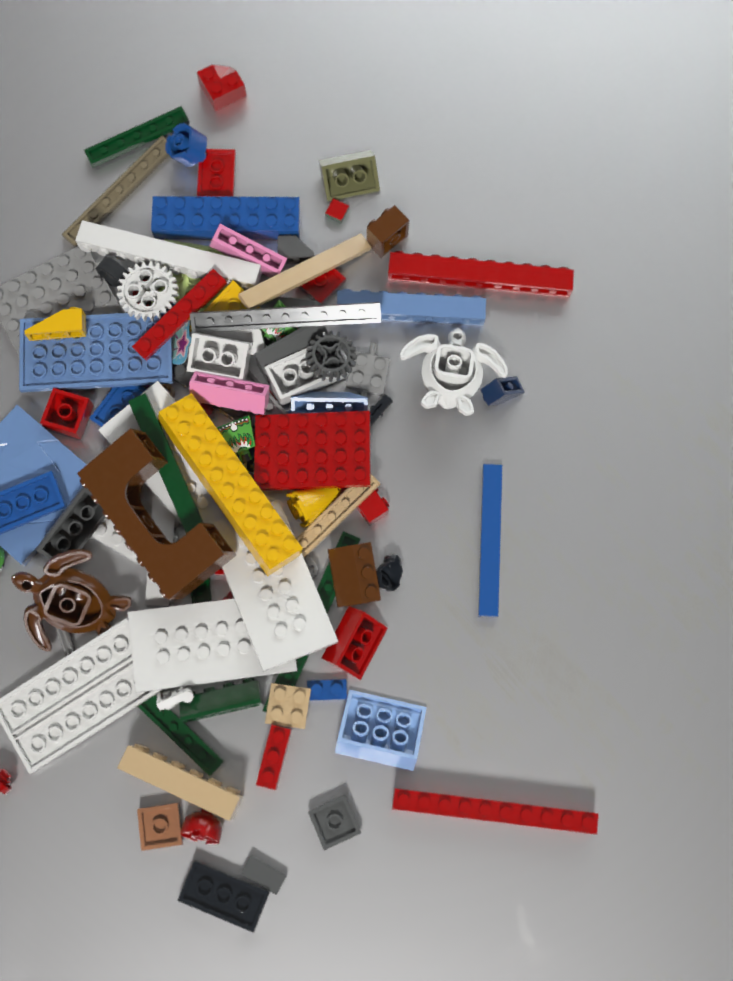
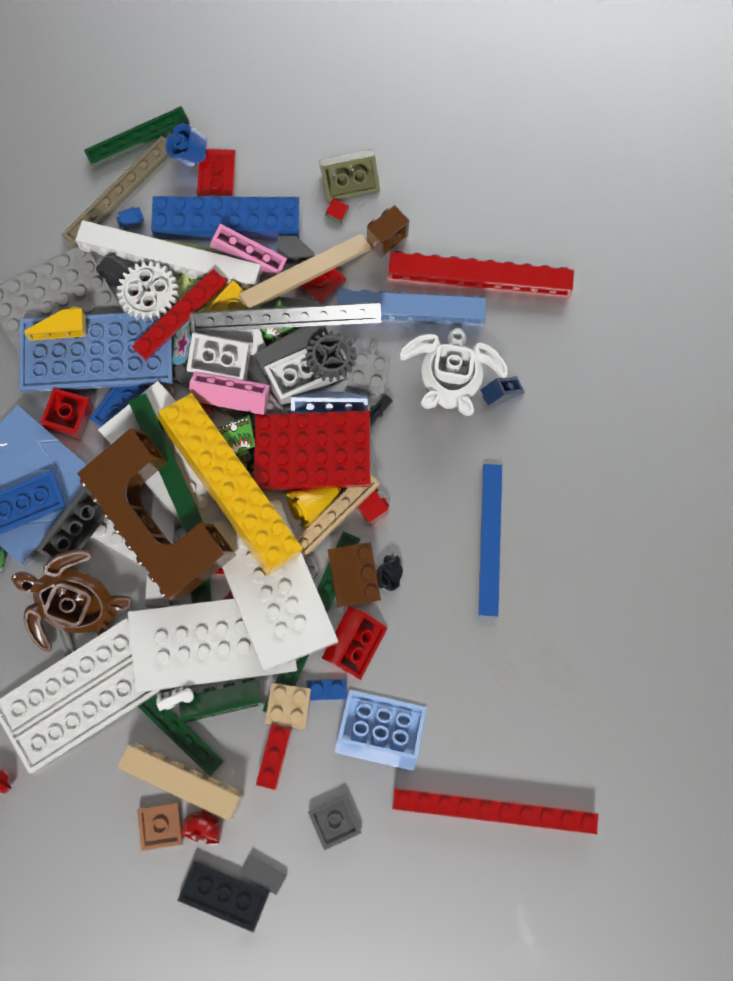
red slope [197,64,247,112] -> none
none -> blue brick [116,206,144,230]

